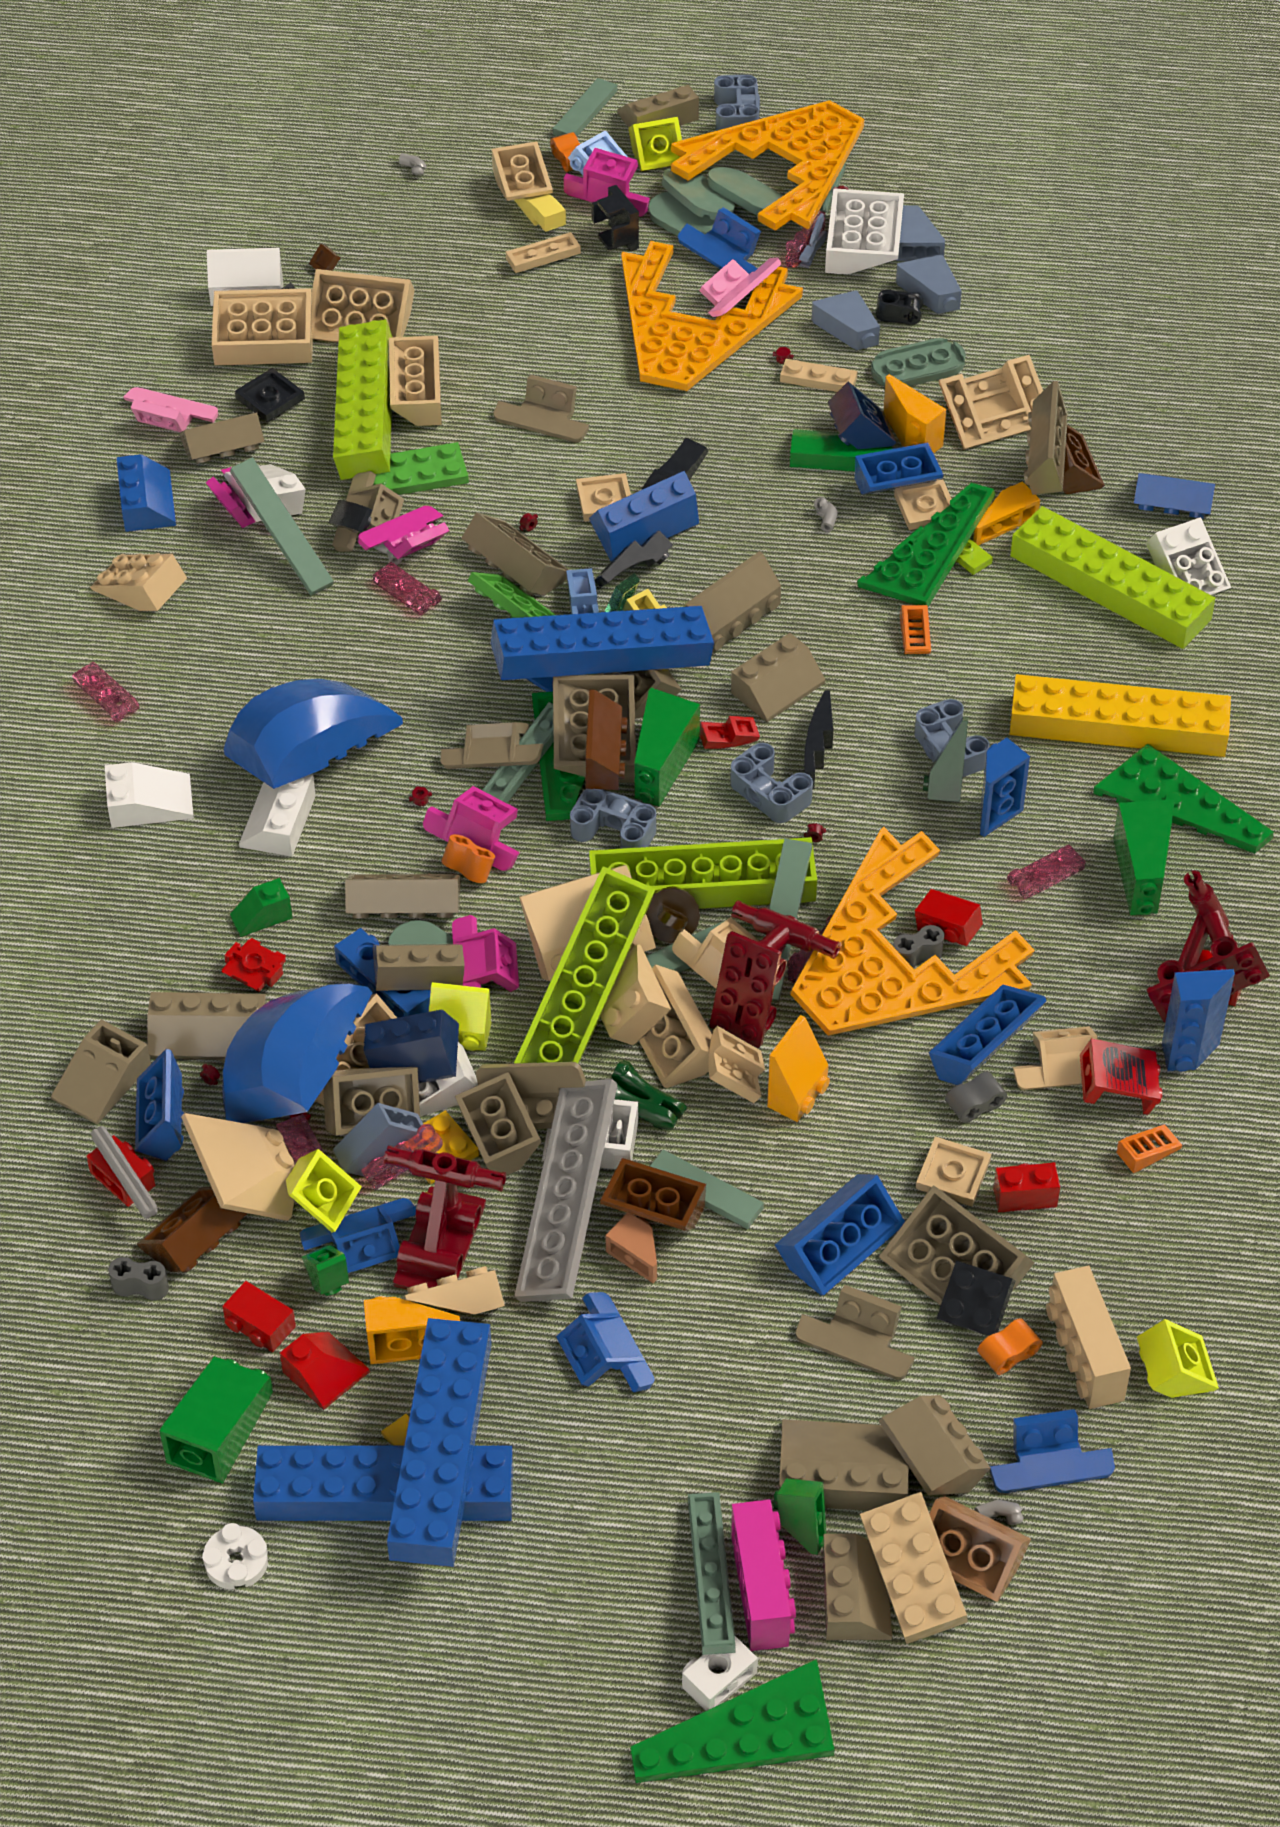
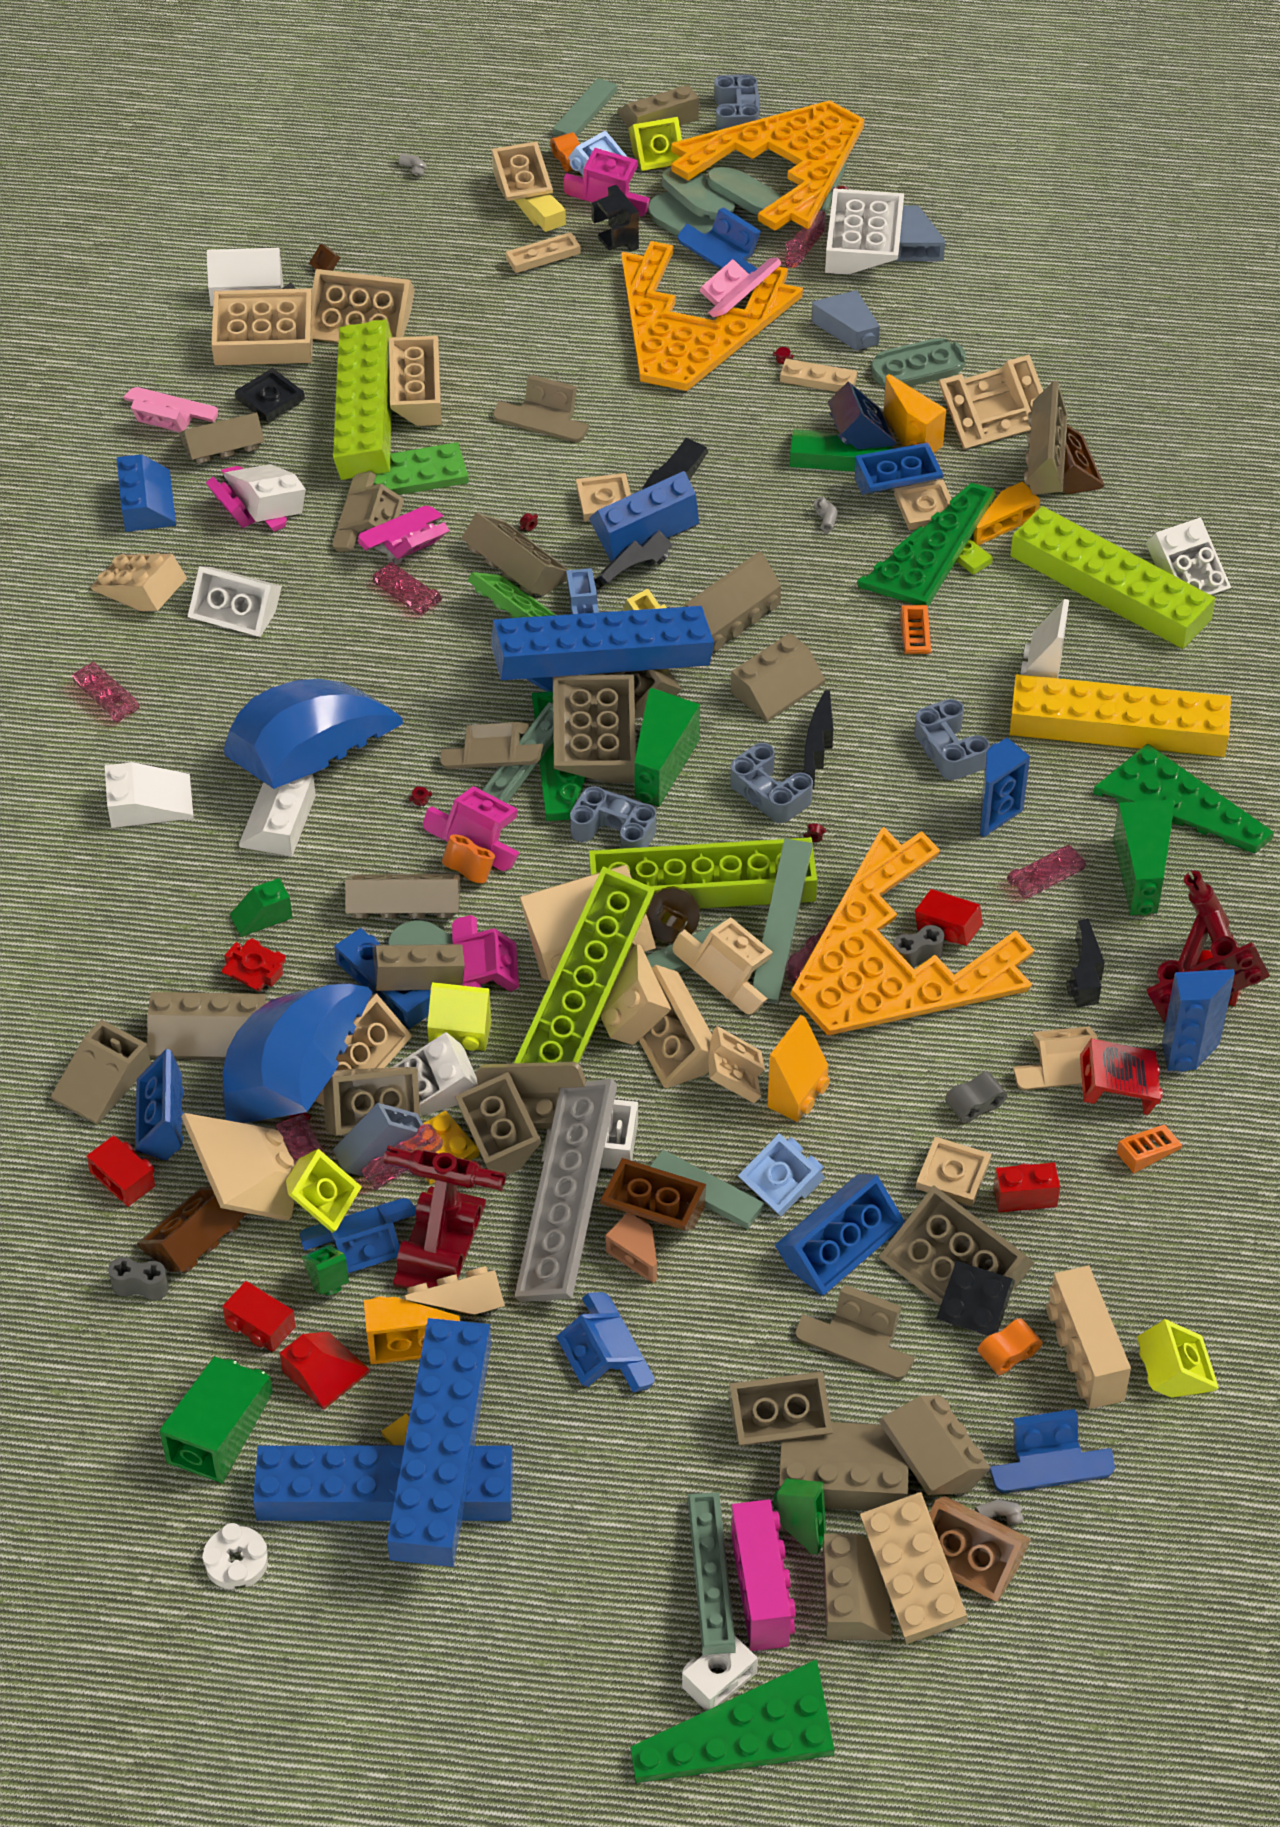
light grey axle [91,1126,158,1219] -> none
dark red piece [200,1064,220,1085] -> none
sand green tile [230,457,334,596] -> none
black slope [328,500,373,533] -> none
dark blue slope [364,1009,459,1084] -> none
reddish brown slope [586,690,627,790] -> none
clear green tile [605,573,640,612] -> none
dark green piece [611,1060,687,1131] -> none
red slope [700,716,760,749] -> none
dark red plate [709,900,841,1048] -> none
sand blue piece [799,213,828,268] -> none
black piece [876,289,923,325] -> none
sand blue slope [896,254,962,314] -> none
dark green slope [923,716,968,802] -> none
blue slope [929,984,1047,1085] -> none
blue slope [1134,473,1215,519] -> none
none -> white slope [188,566,282,637]
none -> dark tan slope [728,1371,833,1446]
none -> light blue plate [738,1133,825,1216]
none -> white slope [1020,599,1069,678]
none -> black slope [1066,919,1105,1007]

